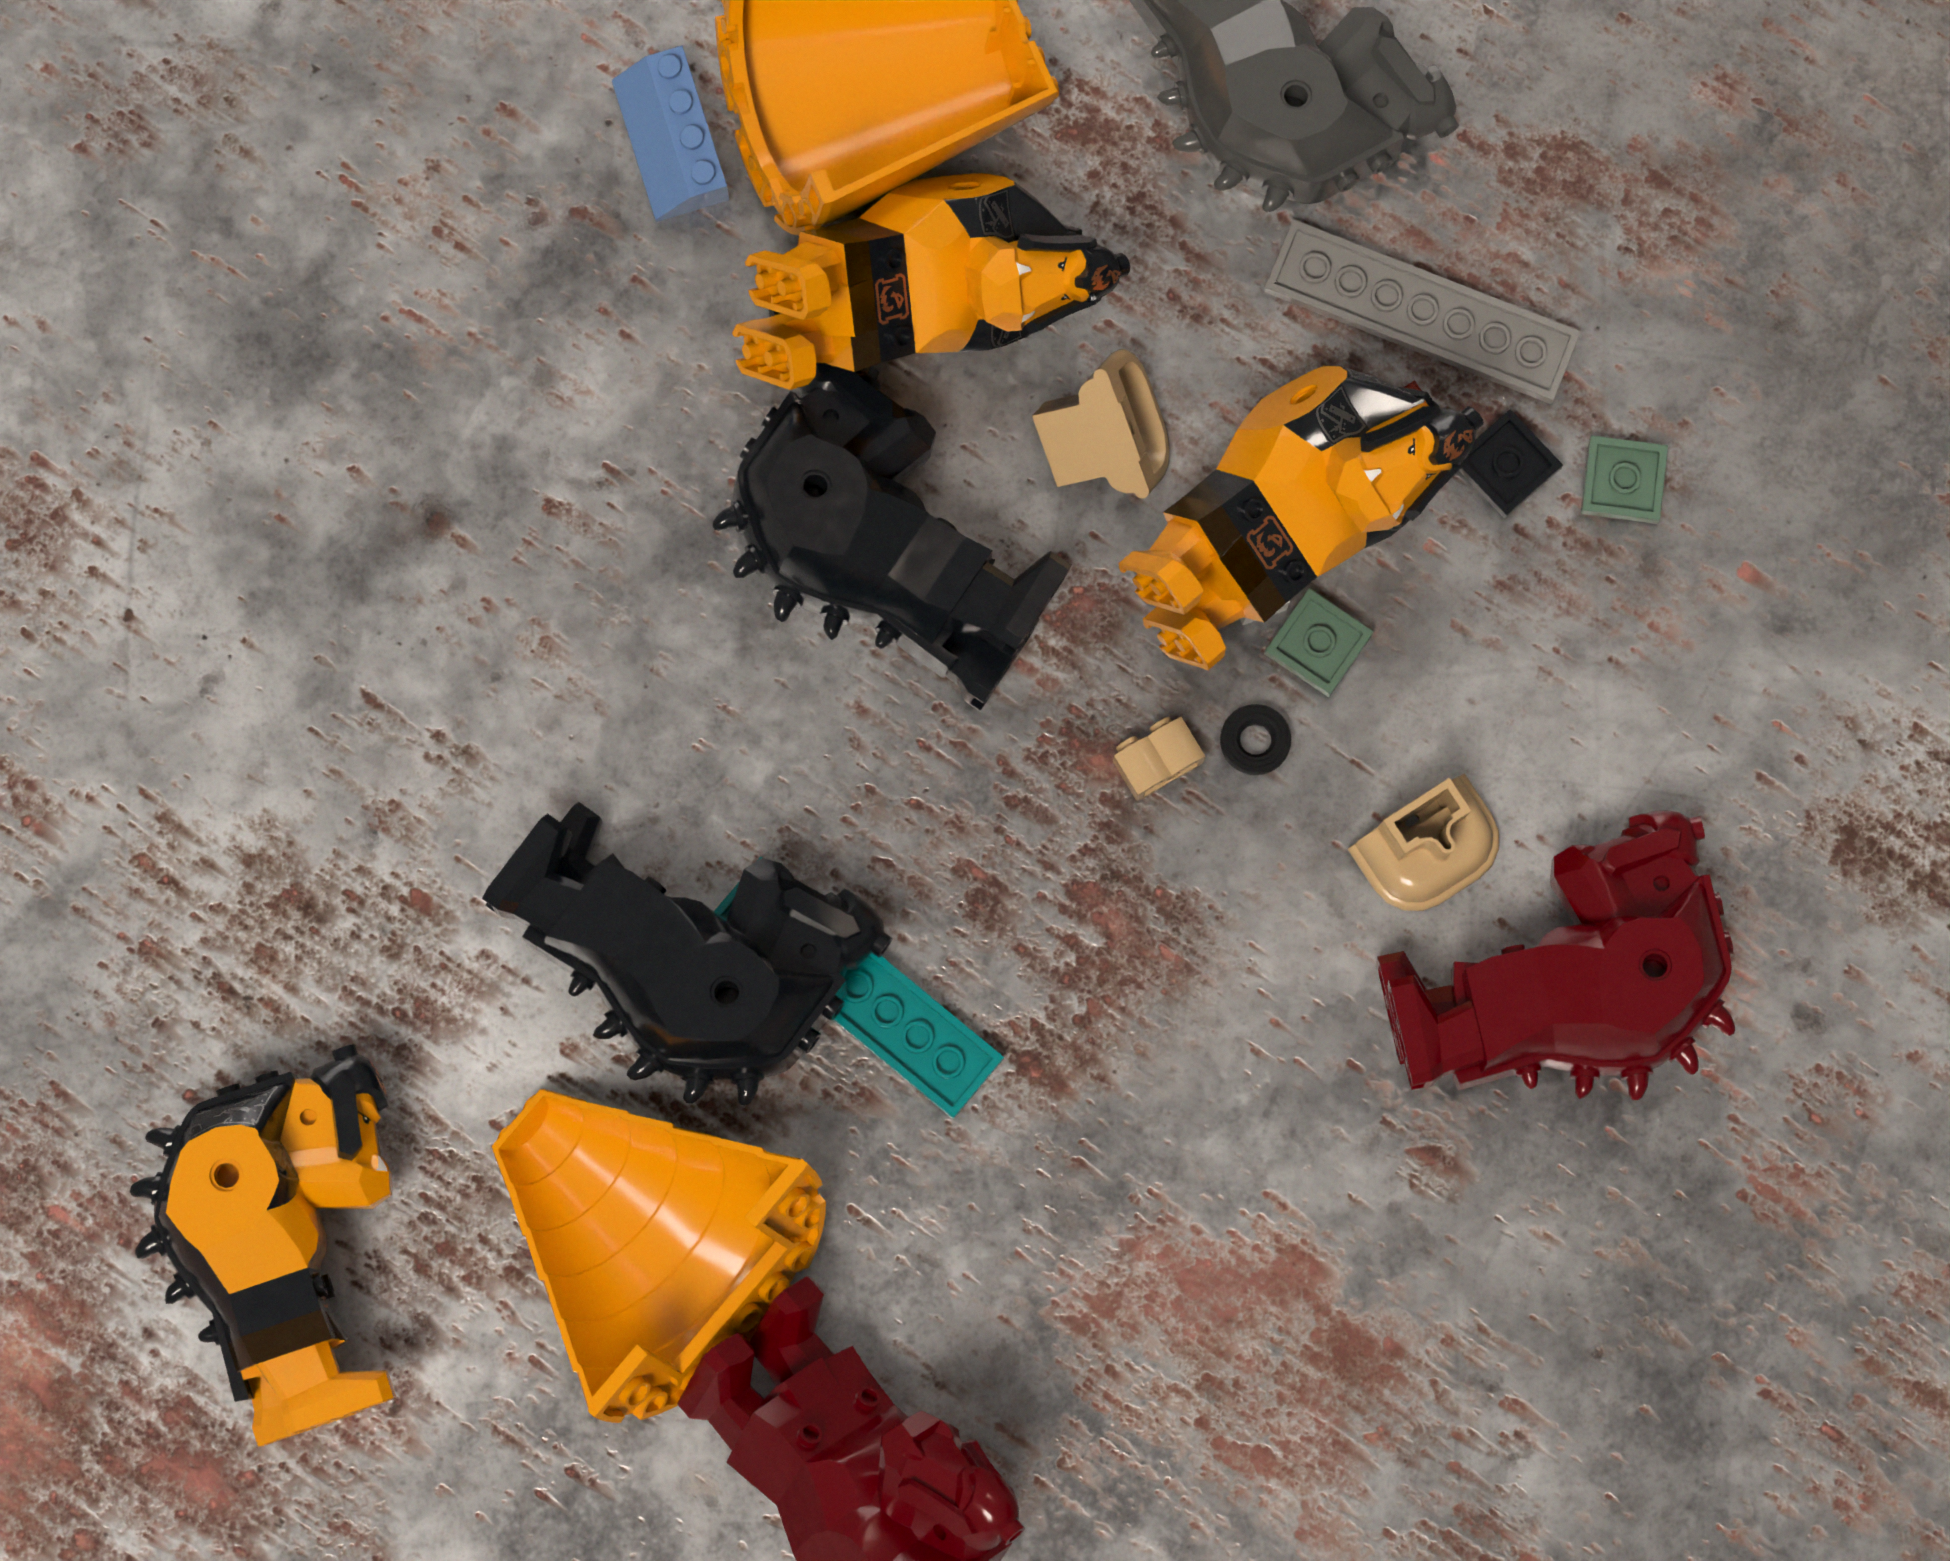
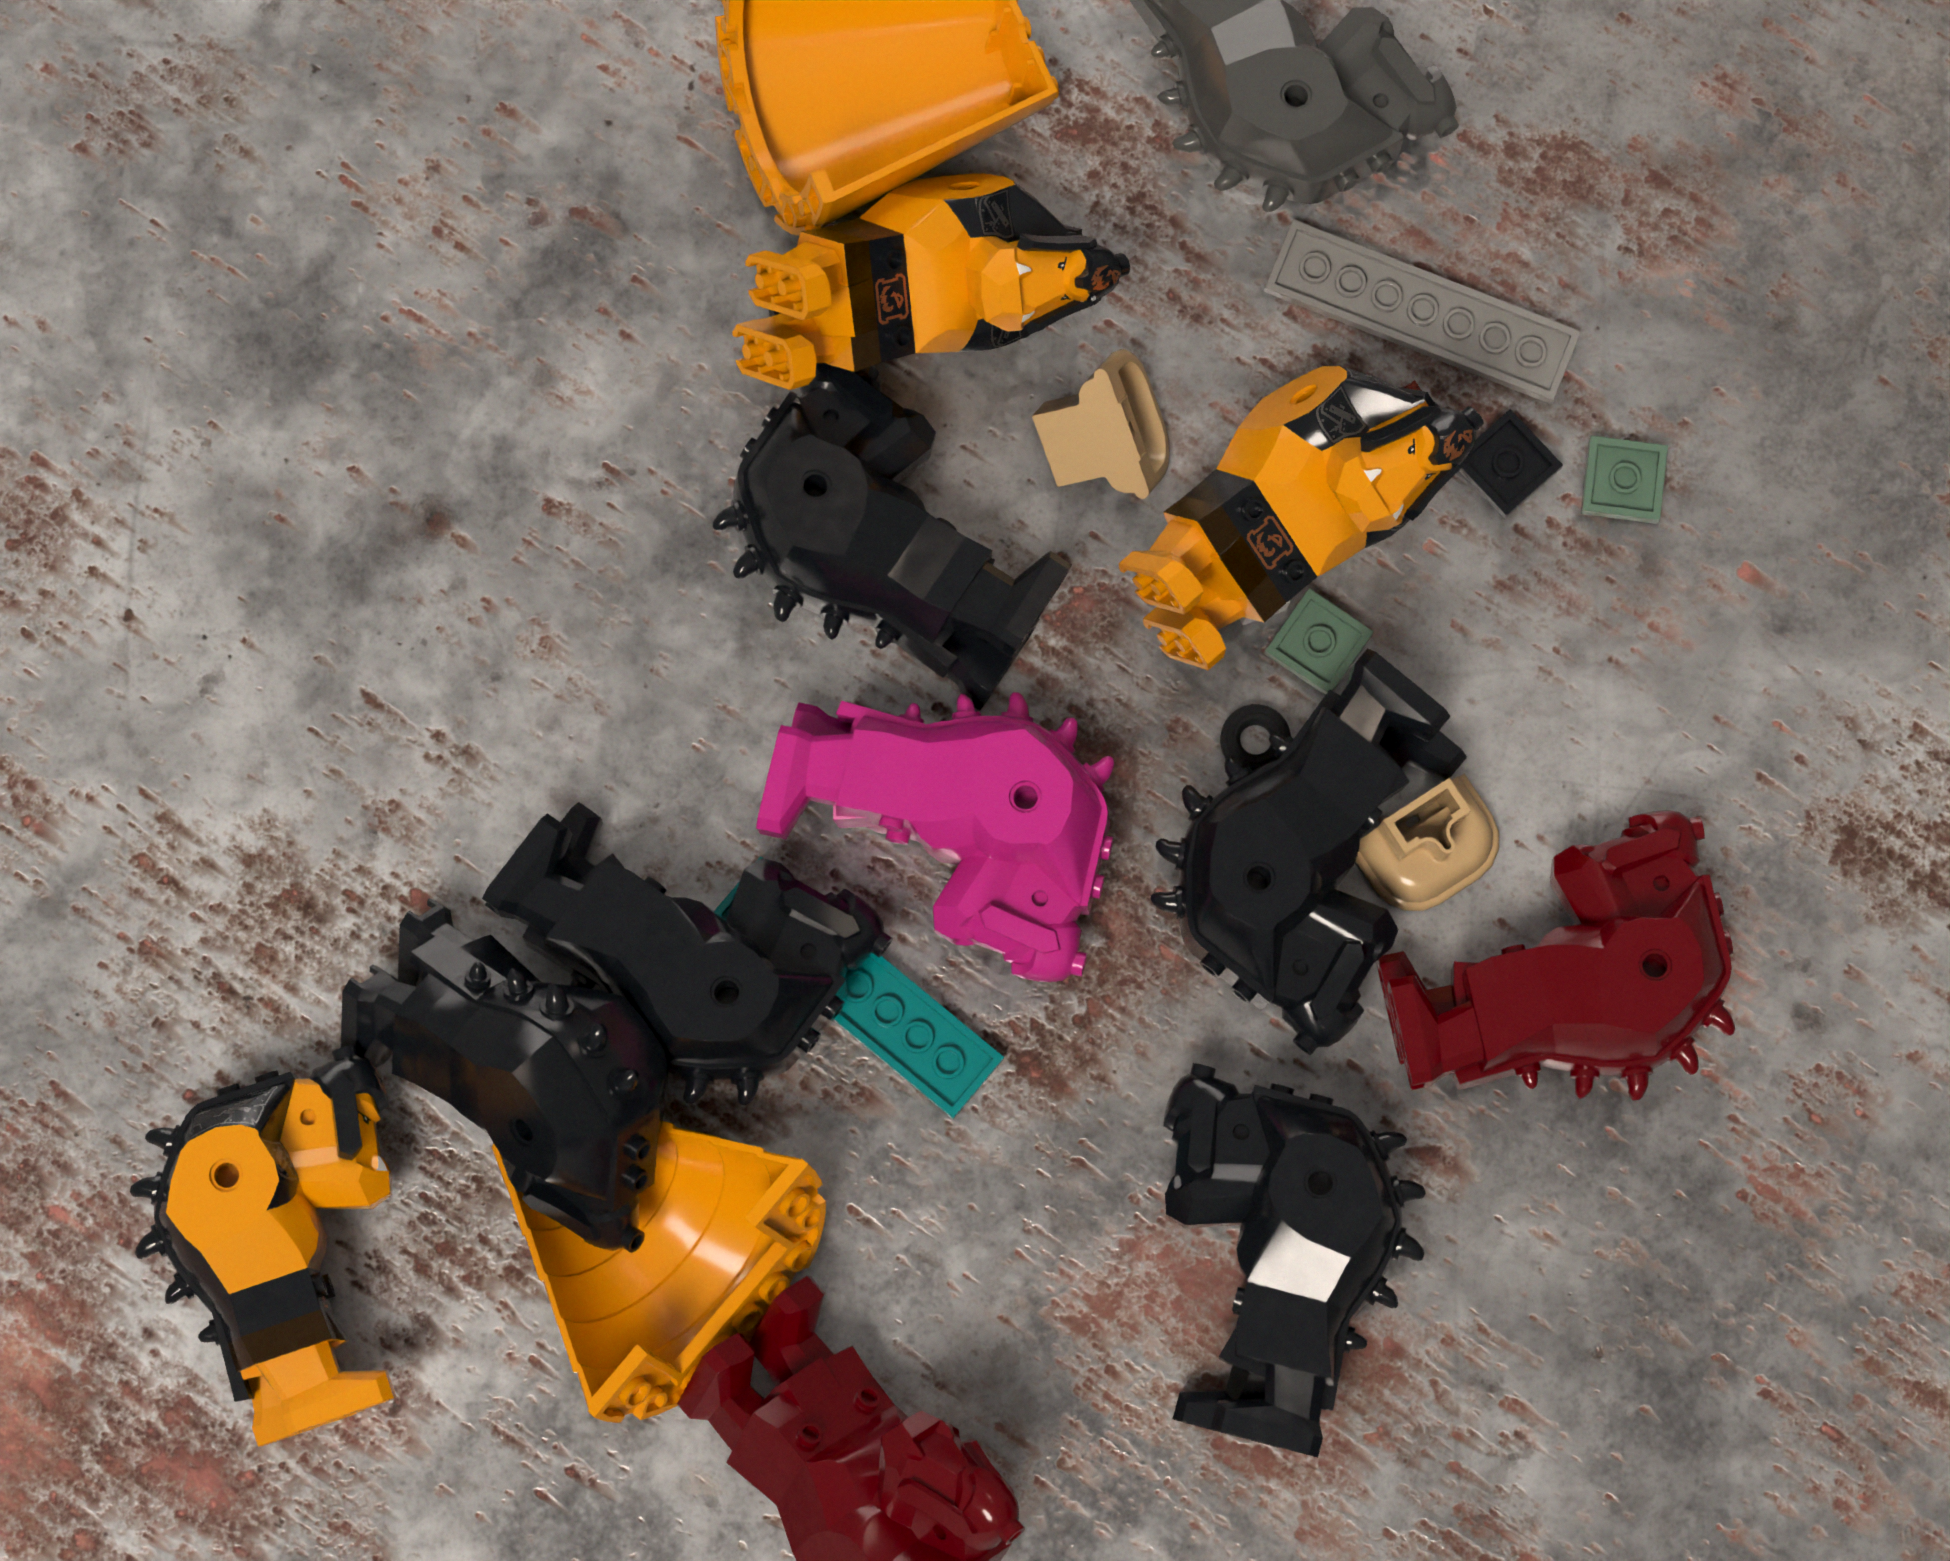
medium blue slope [612,46,729,222] -> none
tan brick [1113,717,1206,801] -> none
none -> black piece [341,898,668,1253]
none -> dark pink piece [756,692,1114,982]
none -> black piece [1151,648,1467,1055]
none -> black piece [1163,1063,1426,1458]

